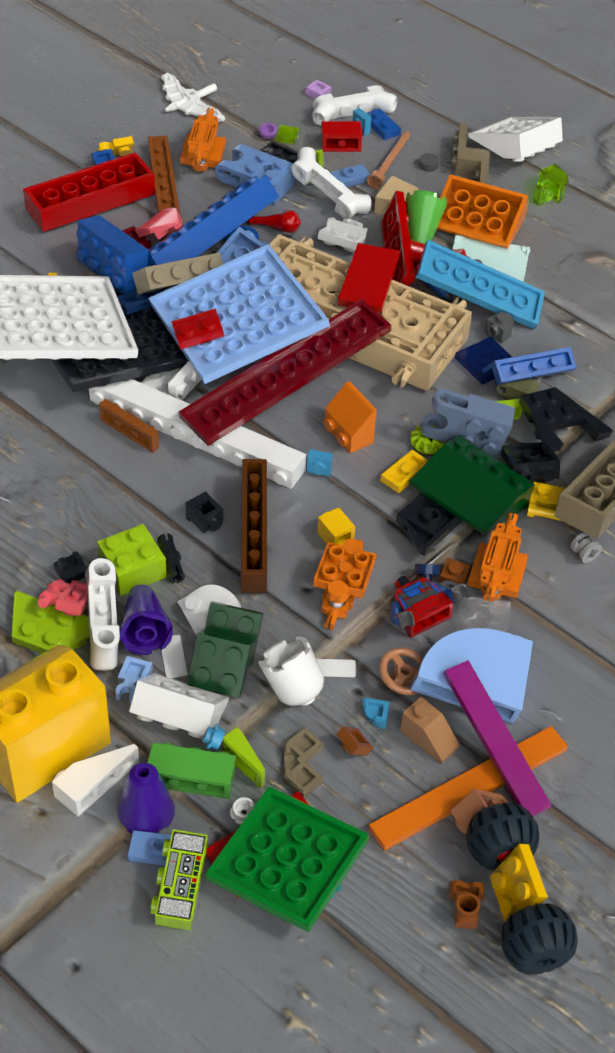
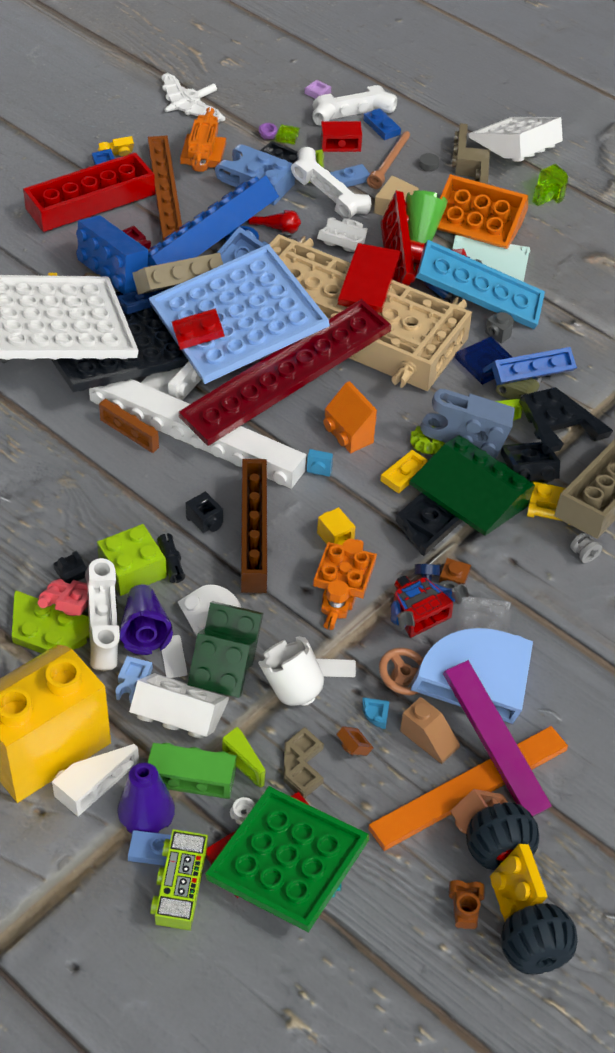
coral slope [135,208,183,240] -> none
dark azure plate [202,724,225,751] -> none
dark azure plate [352,108,372,136] -> none
orange piece [467,512,529,602] -> none

